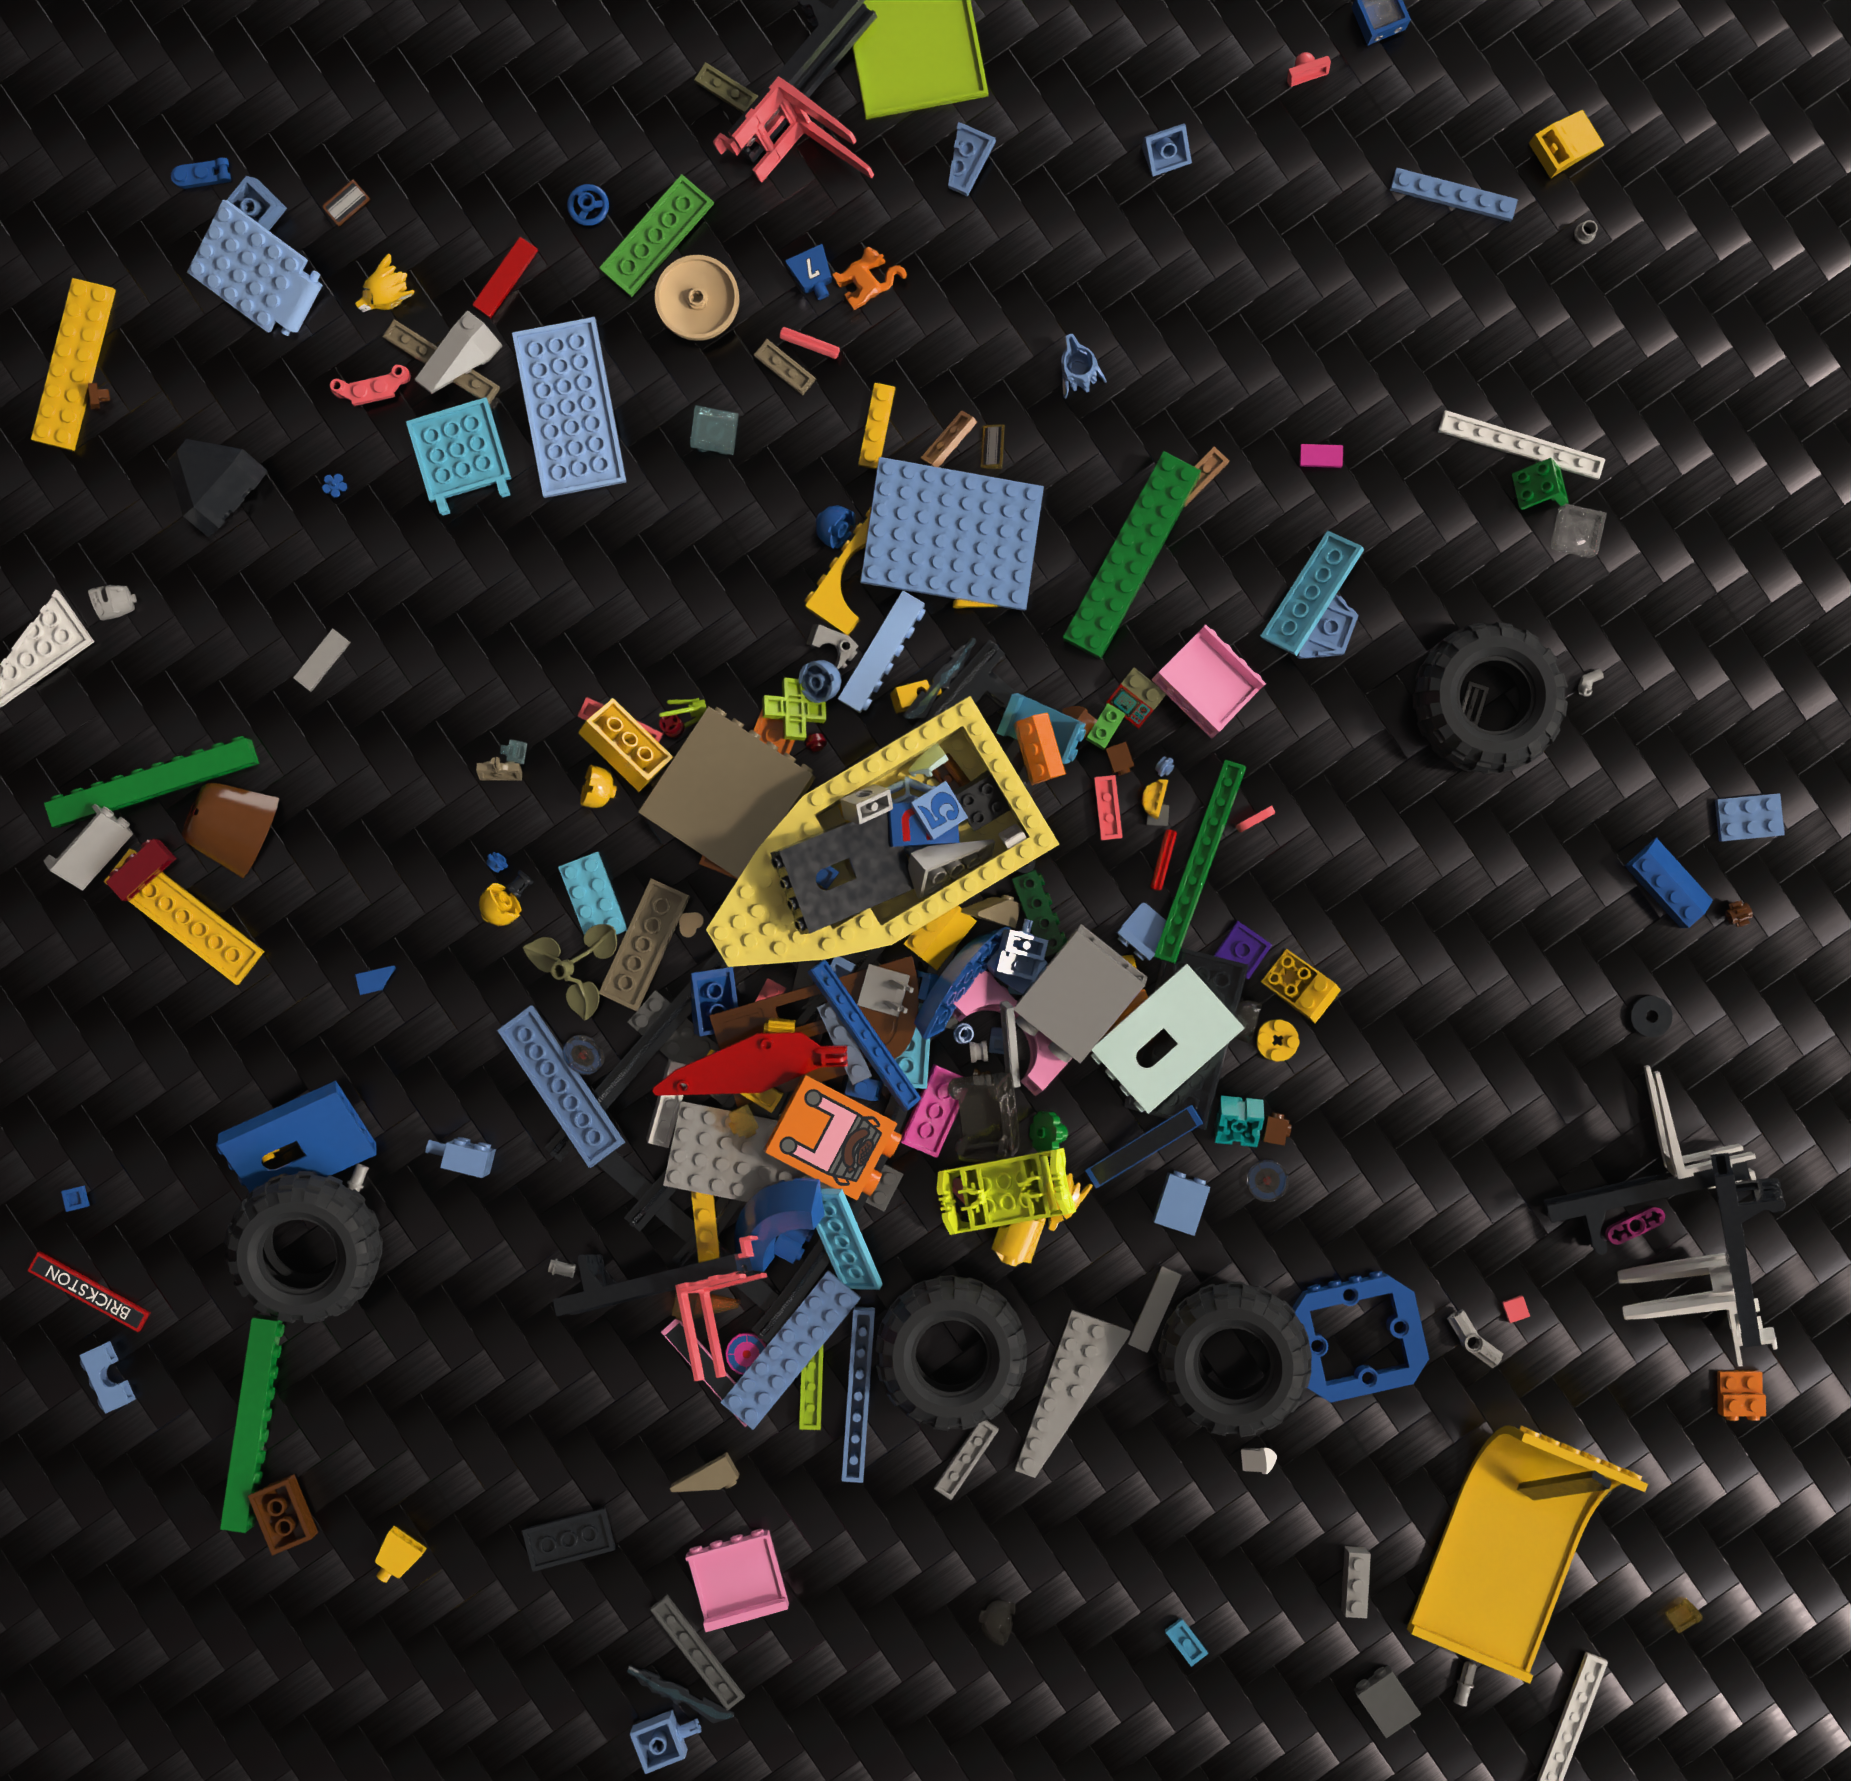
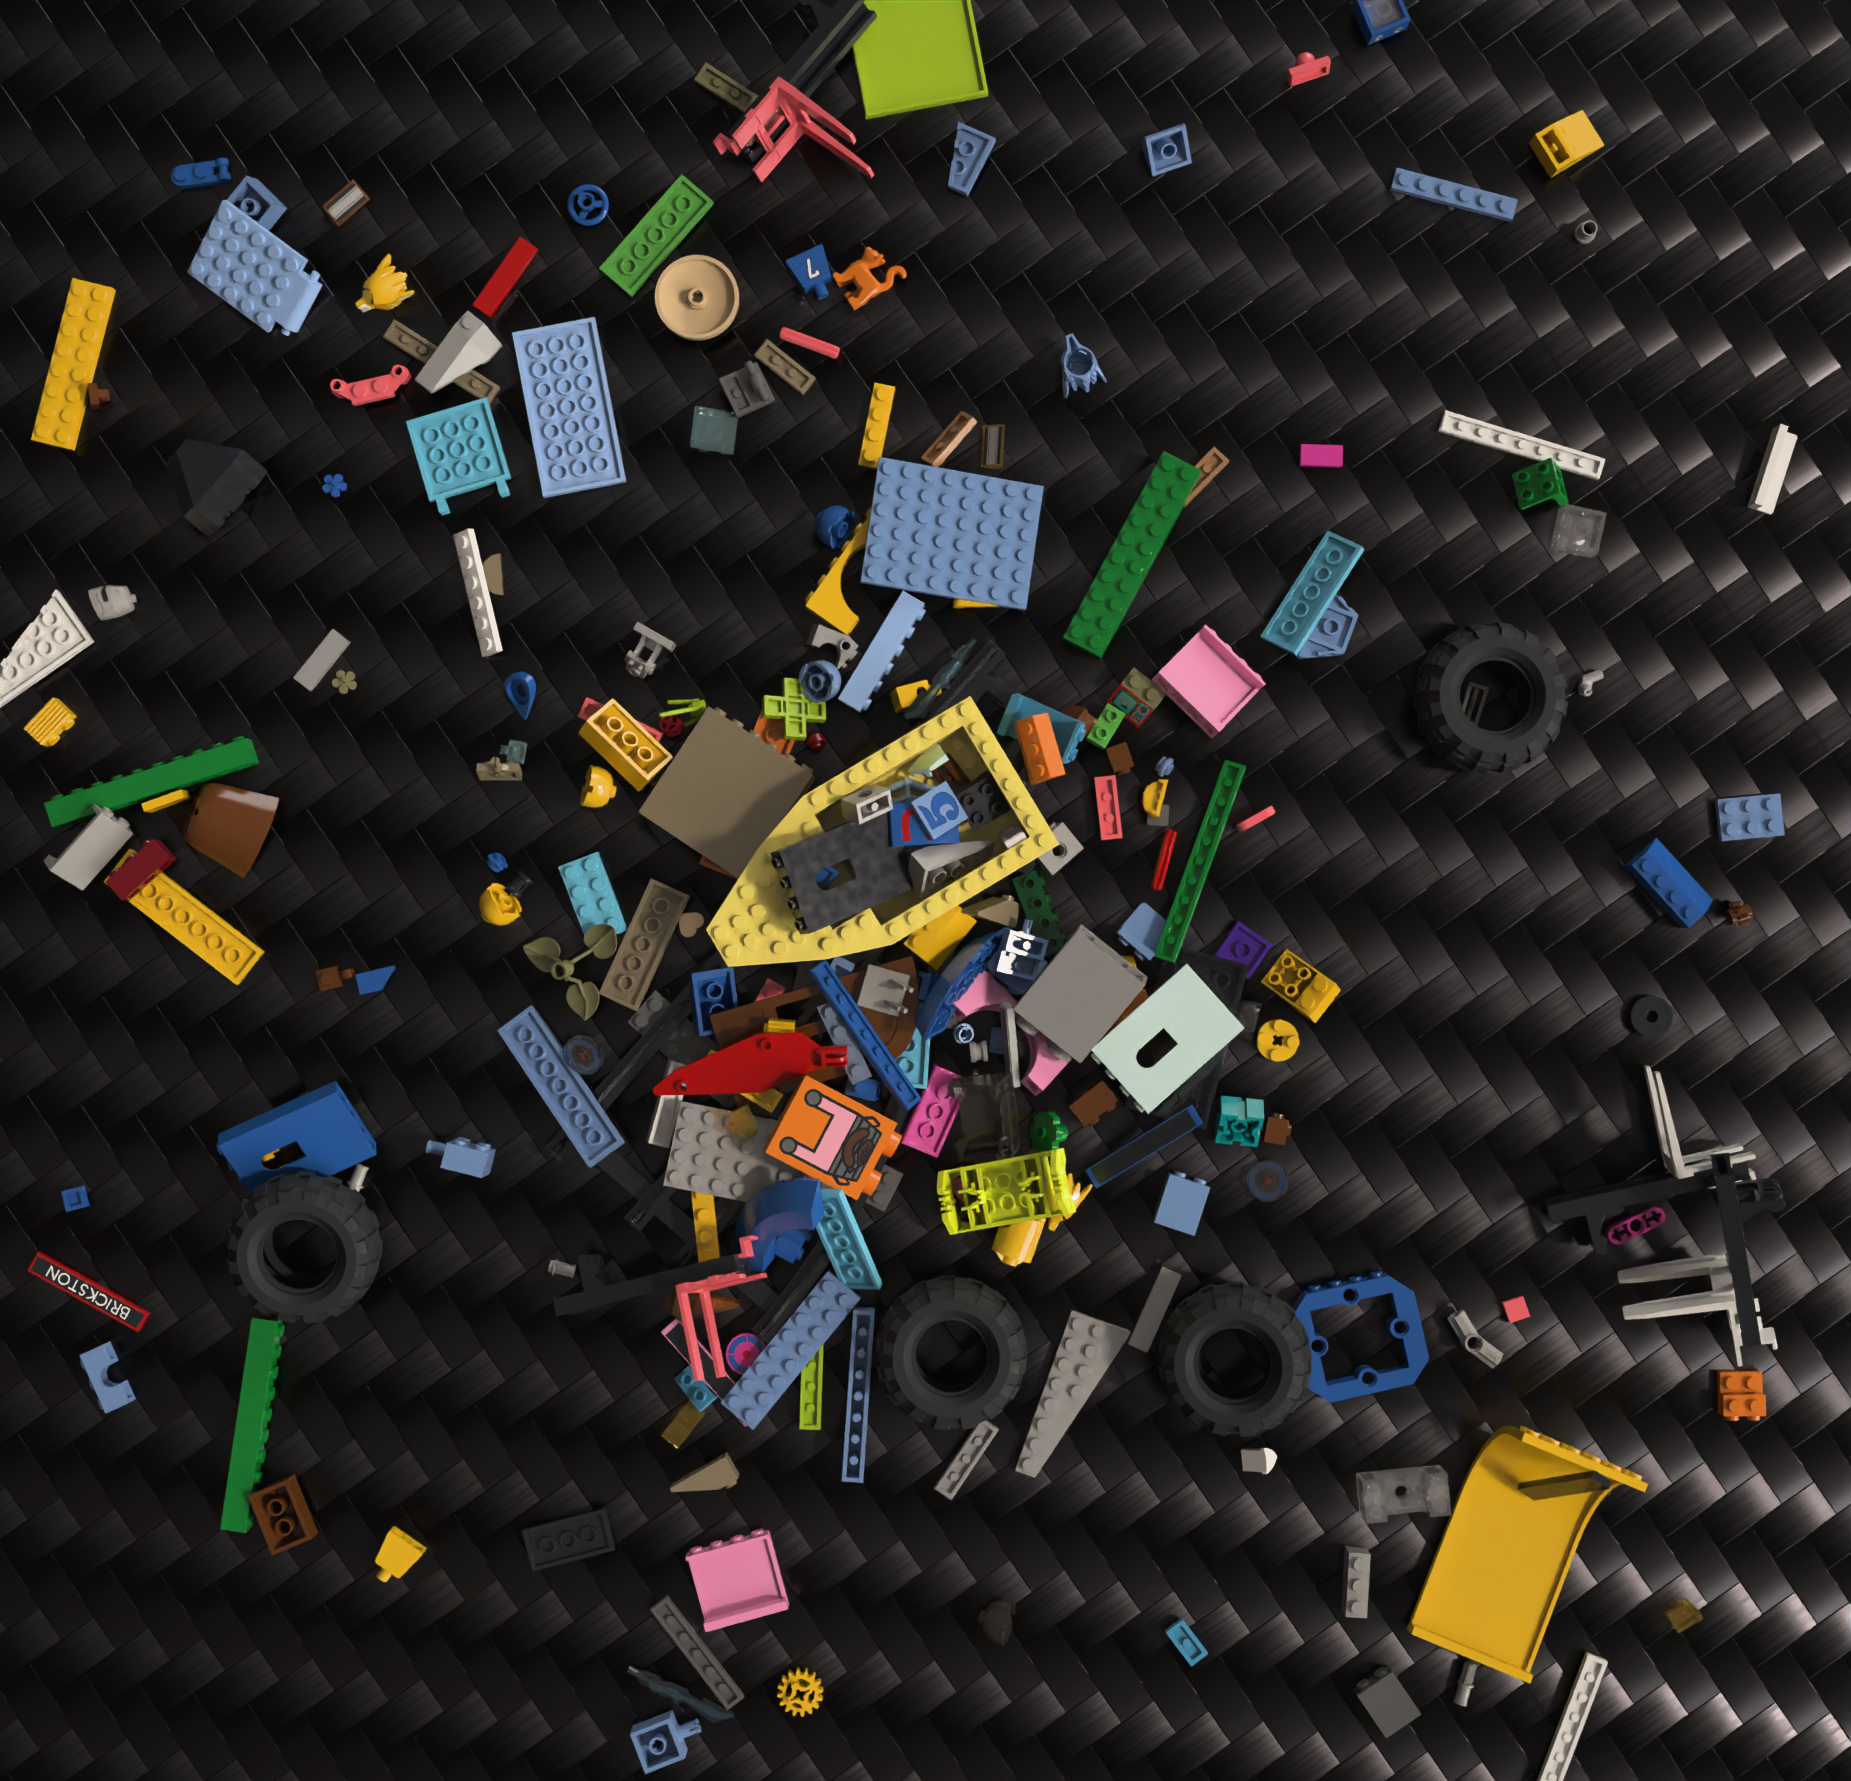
none -> yellow brick [24,697,77,747]
none -> yellow tile [142,789,191,813]
none -> reddish brown plate [316,966,356,992]
none -> olive plant [332,670,357,694]
none -> white plate [453,529,503,657]
none -> dark tan tile [482,553,504,596]
none -> blue piece [504,671,536,720]
none -> light grey tile [624,622,676,679]
none -> clear yellow slope [661,1400,706,1449]
none -> dark azure plate [674,1365,718,1412]
none -> dark grey plate [719,361,775,418]
none -> yellow gear [777,1667,823,1717]
none -> light grey brick [1035,822,1083,876]
none -> reddish brown piece [1067,1078,1118,1127]
none -> clear plate [1356,1465,1451,1524]
none -> white panel [1748,424,1797,515]

